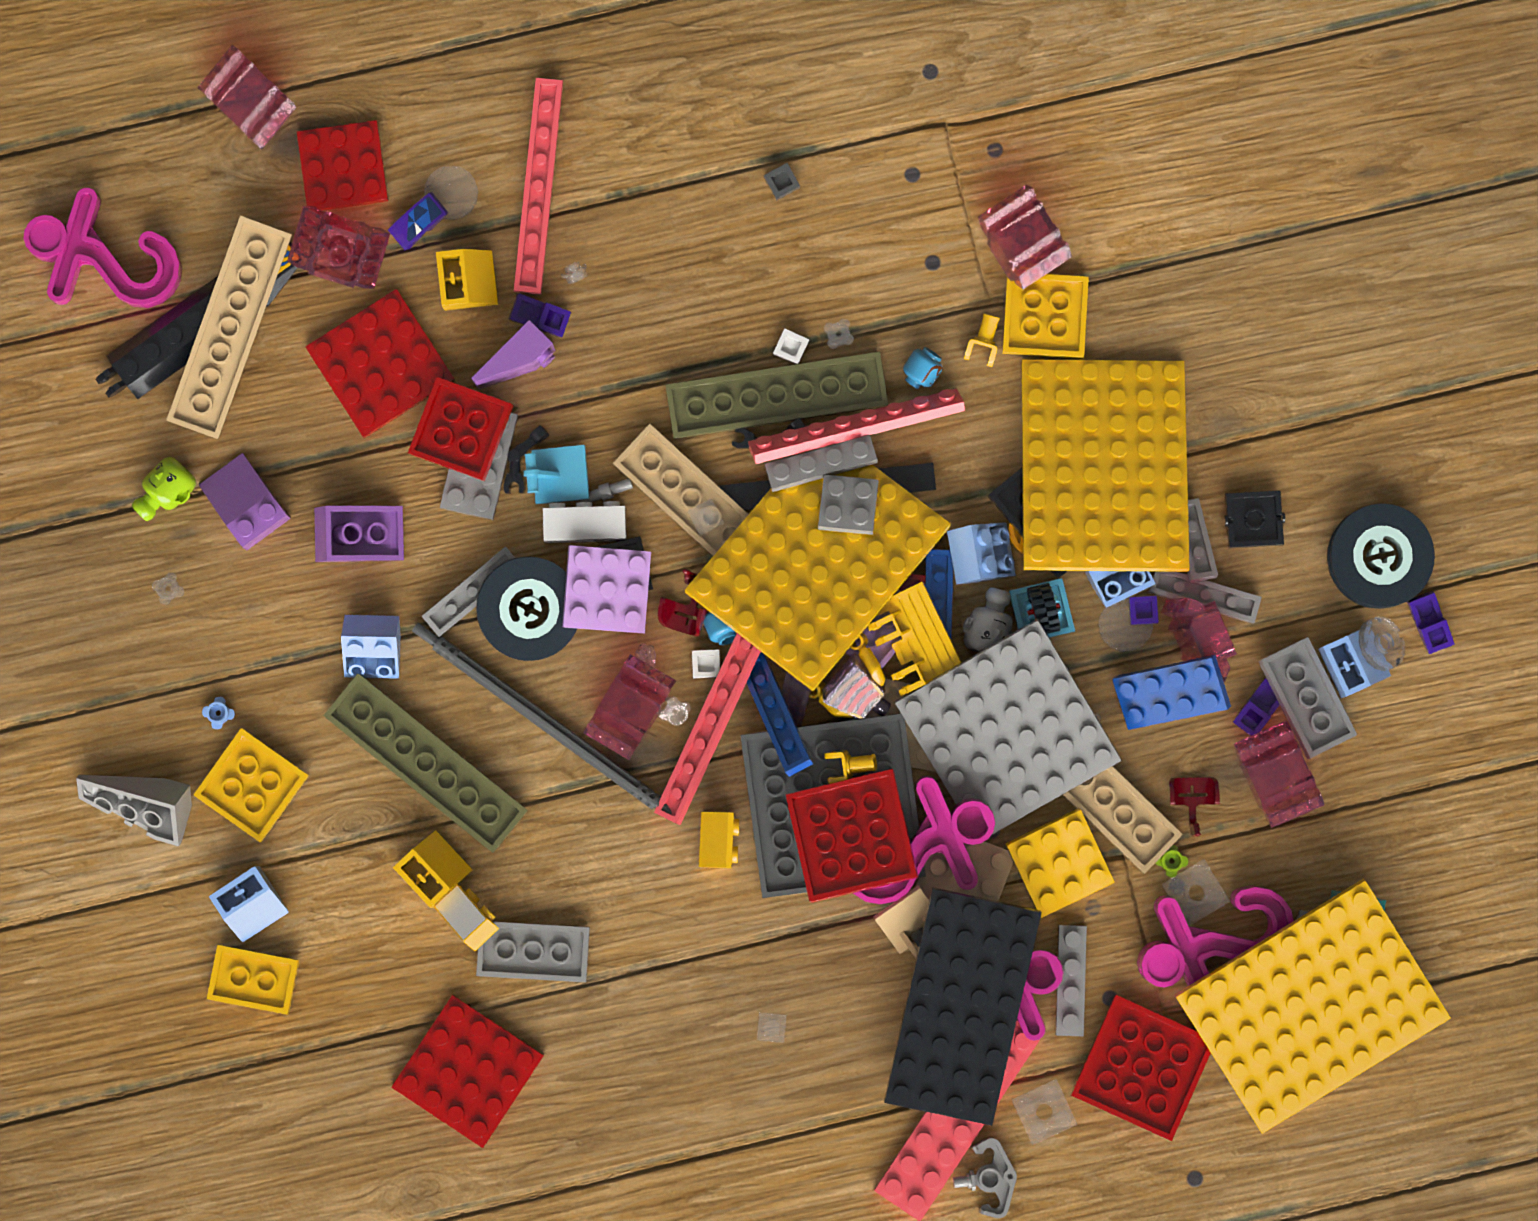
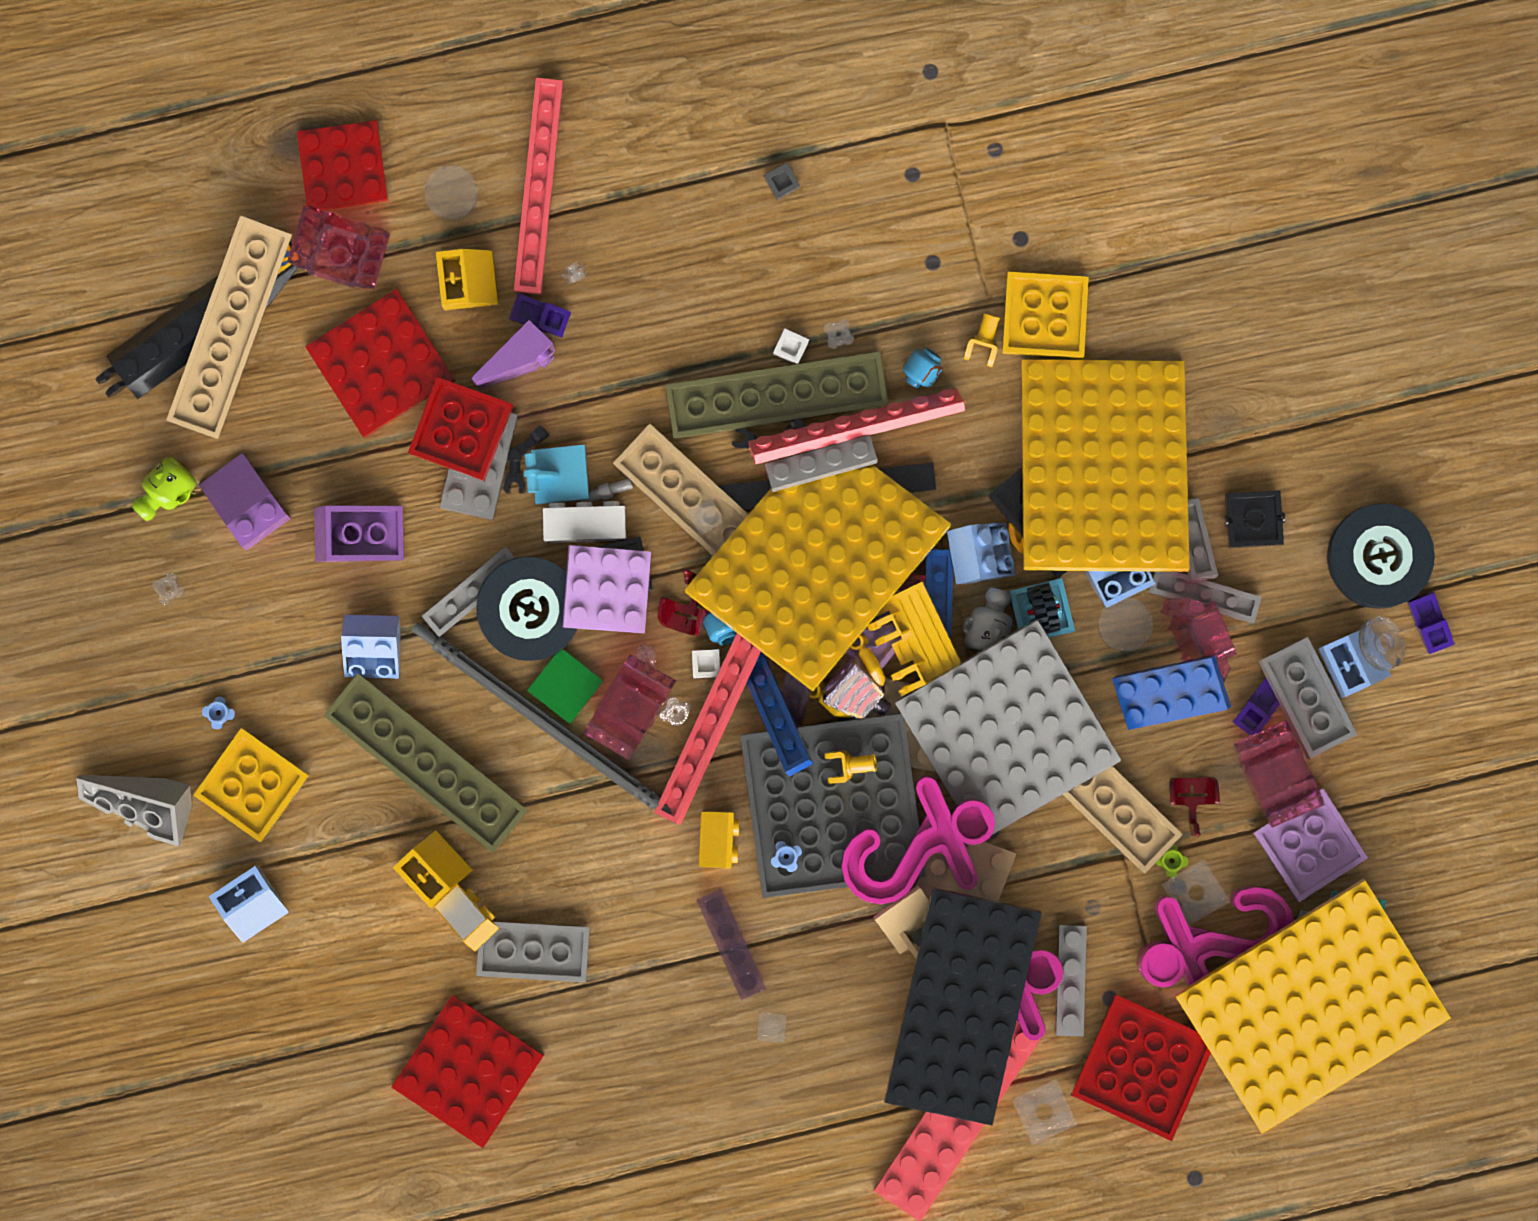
dark pink piece [23,188,182,308] -> none
clear pink slope [197,45,296,150] -> none
yellow plate [207,945,300,1015] -> none
slope [388,192,449,250] -> none
red plate [786,769,919,903] -> none
light grey plate [818,475,879,535] -> none
light grey piece [953,1137,1017,1218] -> none
clear pink slope [978,184,1072,289] -> none
yellow plate [1005,808,1115,918] -> none
dark purple plate [1128,596,1159,625] -> none
none -> green tile [527,649,604,724]
none -> plate [697,889,766,1000]
none -> light blue plate [771,841,802,872]
none -> lavender plate [1253,789,1368,902]

